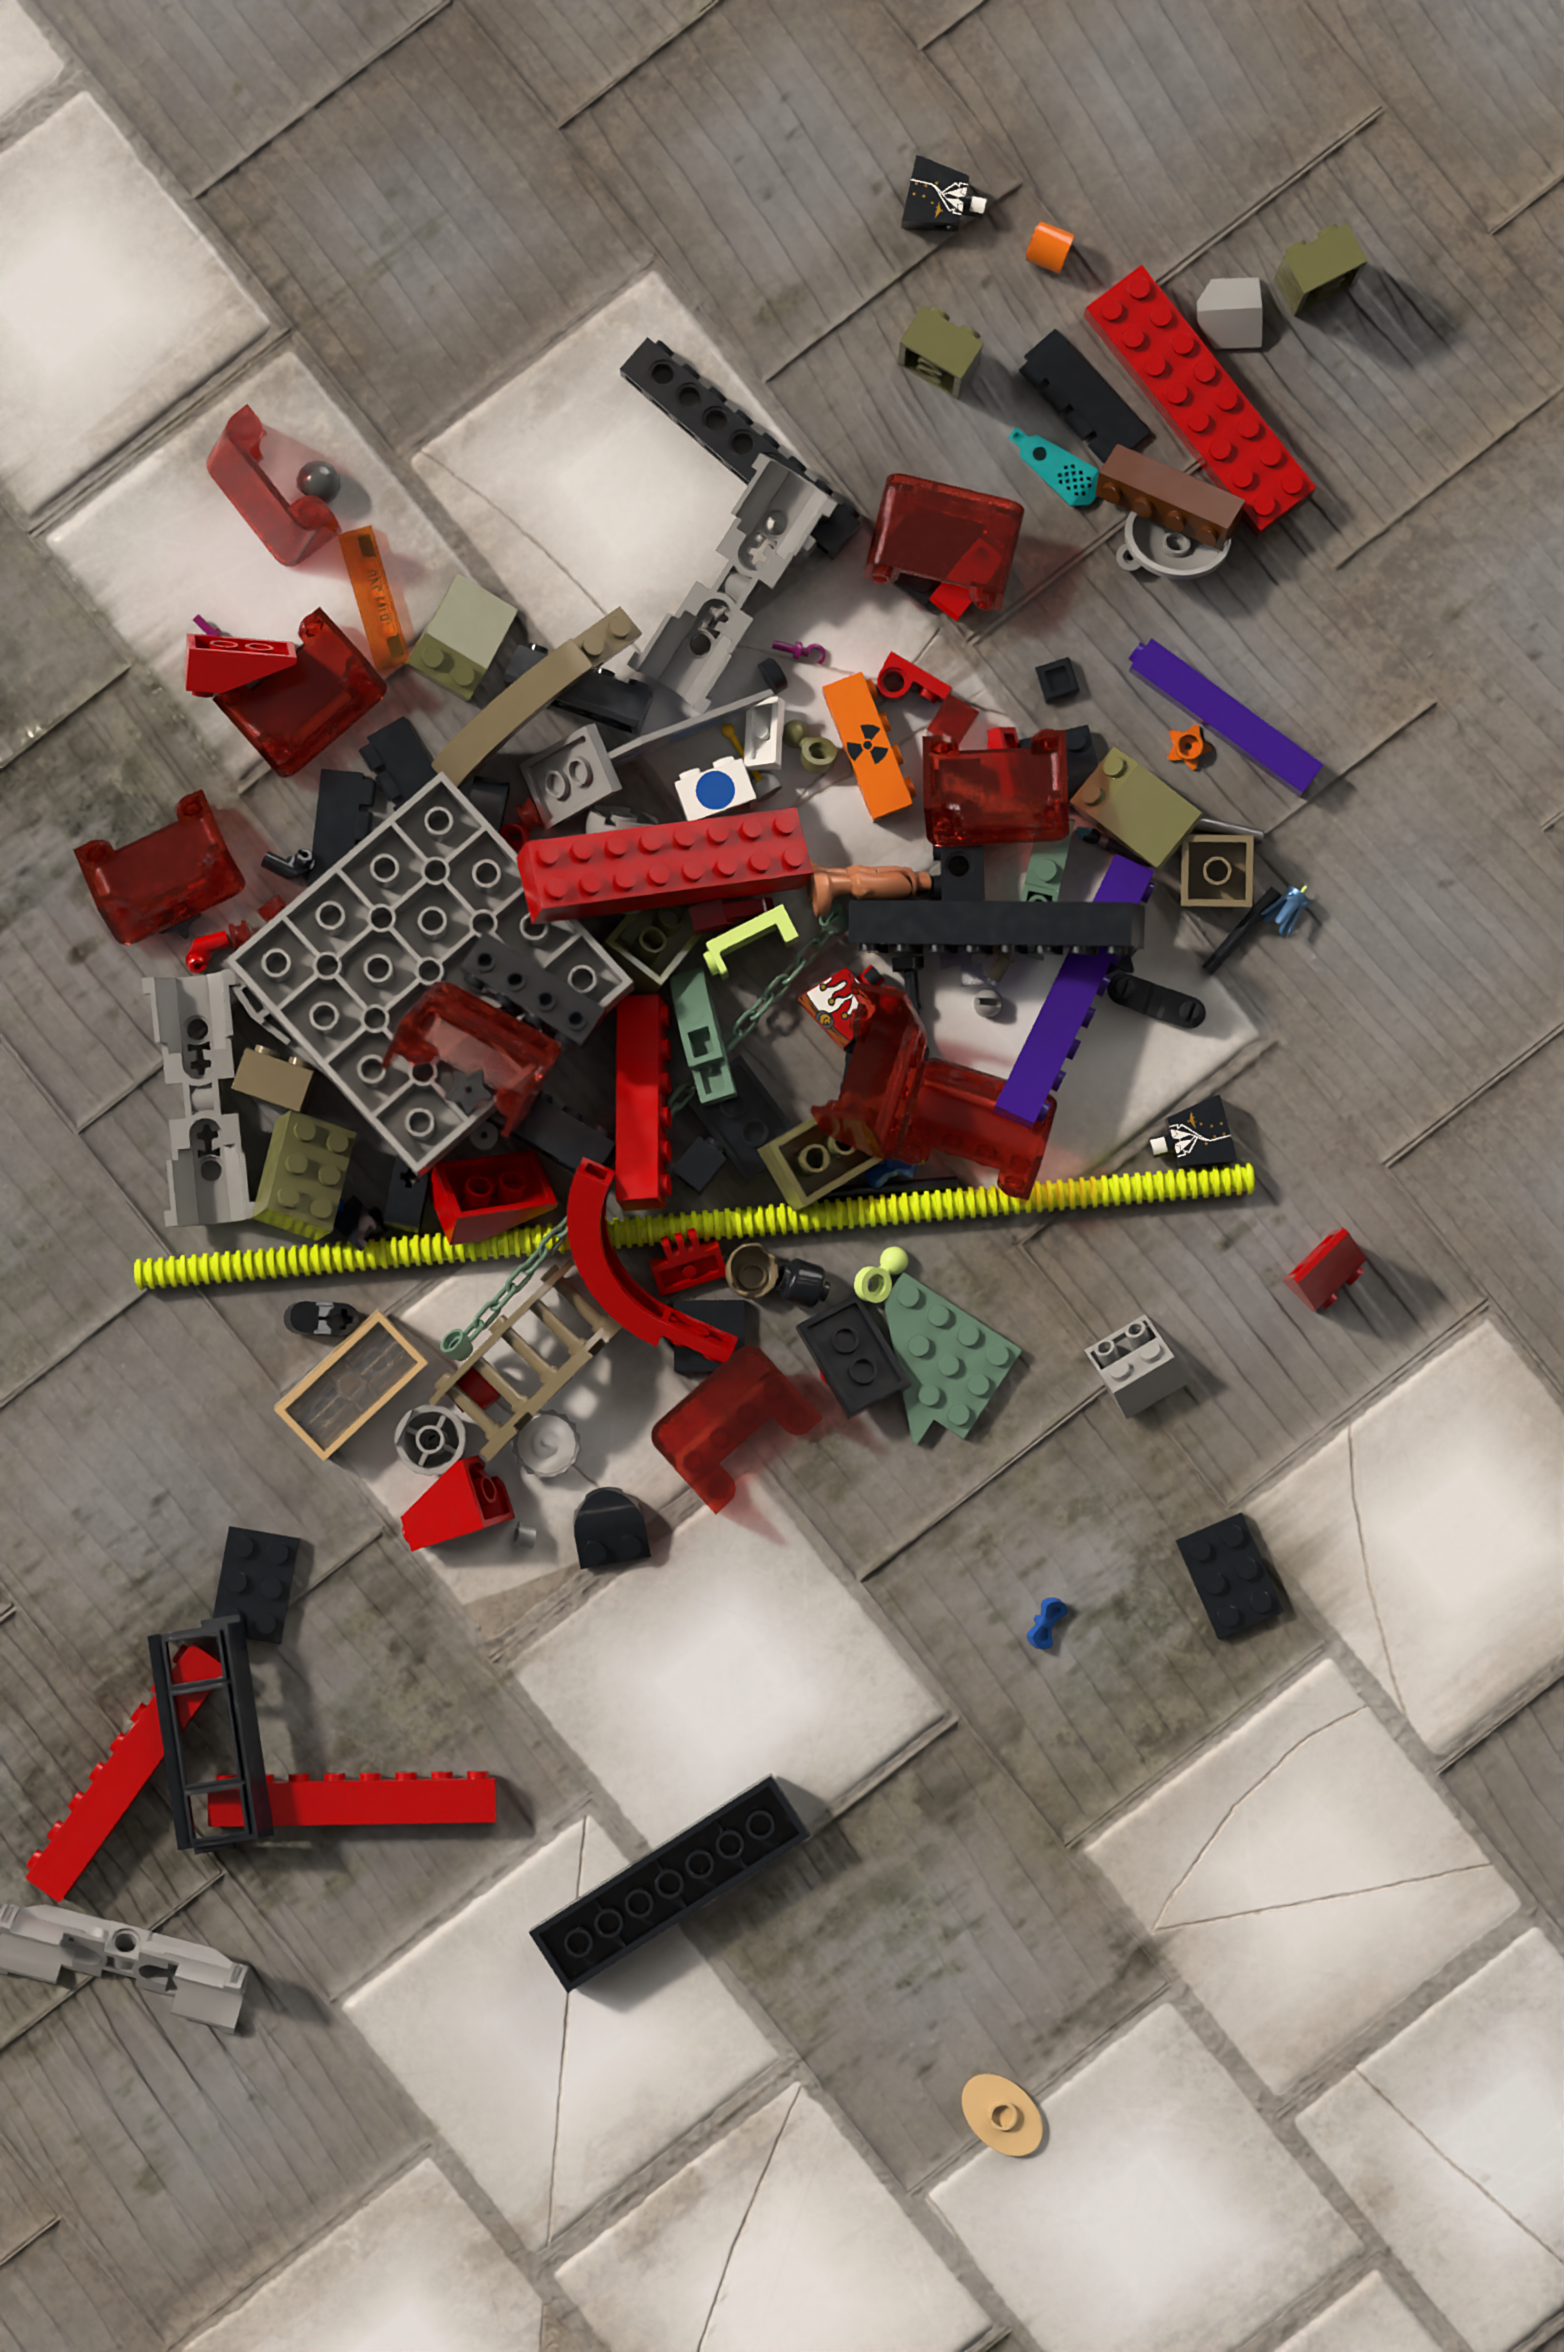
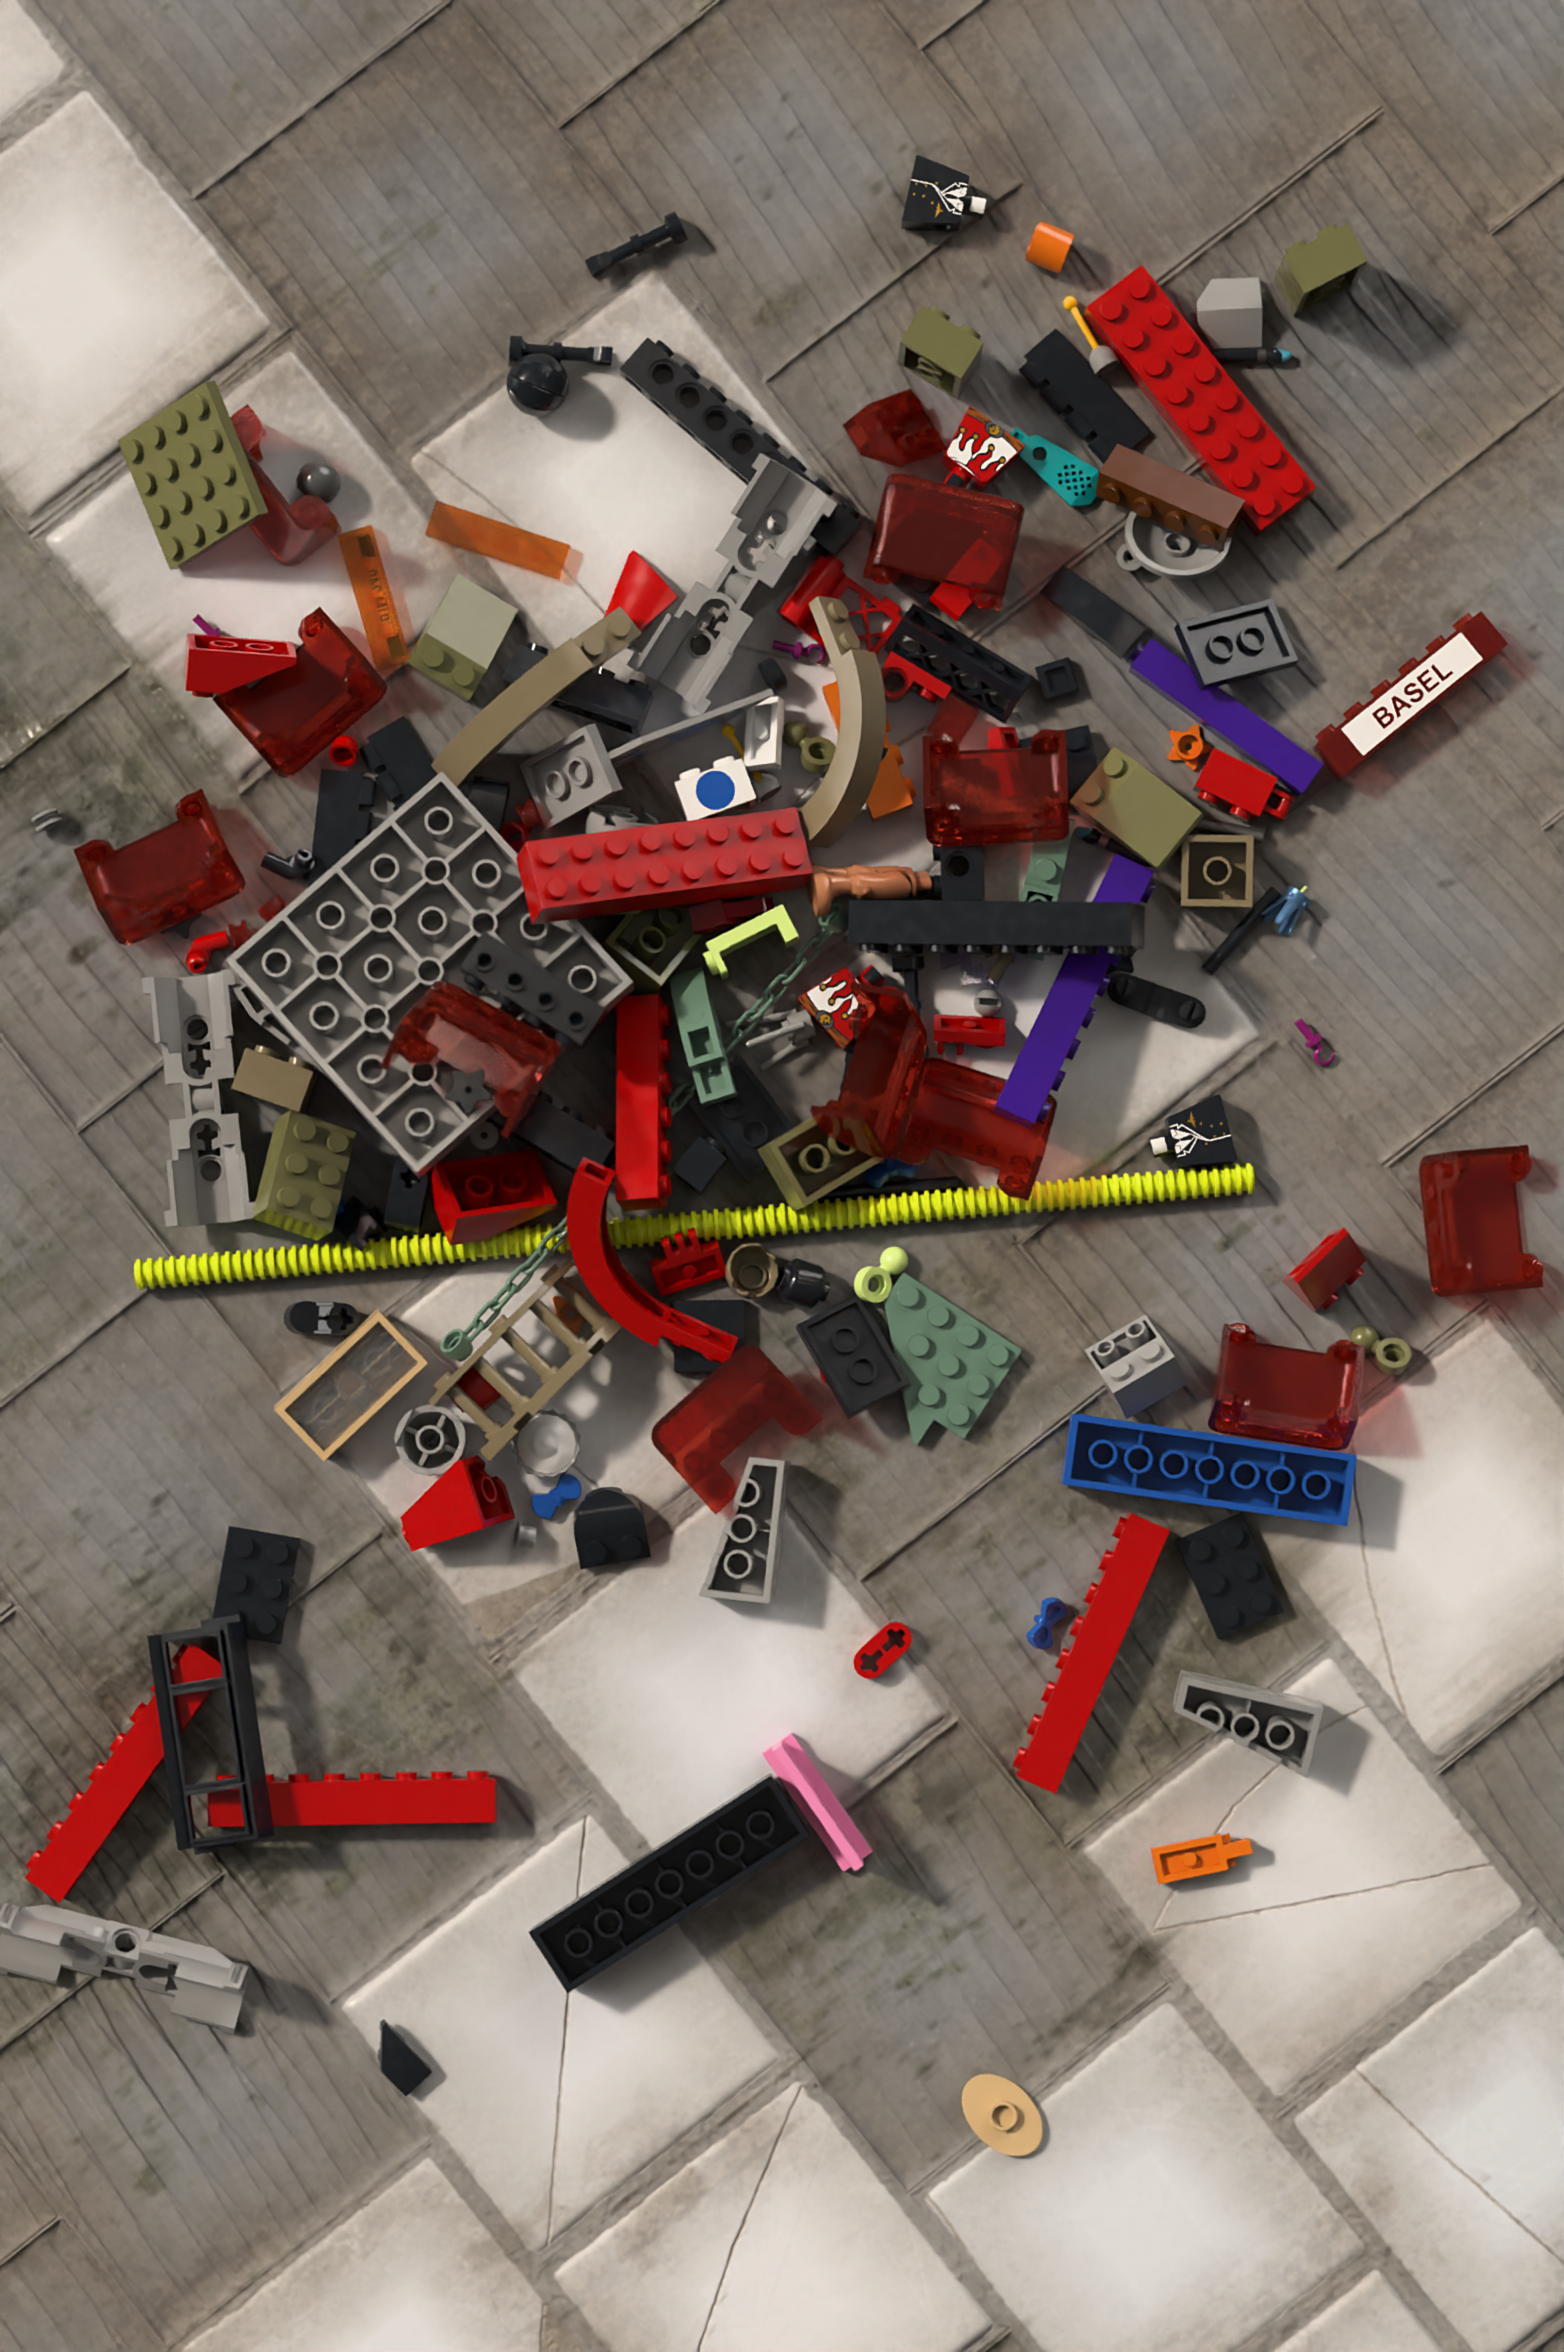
none -> light grey piece [31,807,63,833]
none -> olive plate [118,381,269,570]
none -> red hinge [329,735,359,767]
none -> black slope [378,2019,432,2096]
none -> clear orange tile [425,500,571,580]
none -> black piece [506,353,569,416]
none -> black piece [509,335,613,367]
none -> blue piece [531,1473,582,1519]
none -> orange plate [552,1291,587,1336]
none -> black piece [585,211,688,277]
none -> red slope [604,550,679,634]
none -> light grey wedge [699,1457,790,1604]
none -> light grey plant [725,1008,816,1071]
none -> bright pink fence [762,1733,873,1872]
none -> red piece [776,553,902,655]
none -> dark tan arch [797,596,886,848]
none -> clear red slope [843,388,947,468]
none -> red beam [853,1622,912,1679]
none -> black fence [885,603,1034,724]
none -> red plate [933,1014,1005,1055]
none -> torso [942,405,1025,497]
none -> red brick [1012,1512,1170,1794]
none -> black slope [1040,565,1146,659]
none -> blue brick [1060,1413,1357,1526]
none -> hinge [1063,296,1120,376]
none -> orange hinge [1150,1833,1253,1884]
none -> light grey wedge [1173,1669,1323,1778]
none -> plate [1174,598,1298,691]
none -> red brick [1193,748,1295,822]
none -> clear red windscreen [1208,1323,1365,1451]
none -> black piece [1210,347,1292,364]
none -> magenta hand [1294,1018,1335,1066]
none -> brick [1312,611,1508,781]
none -> olive plate [1350,1325,1411,1375]
none -> clear red windscreen [1419,1145,1543,1297]

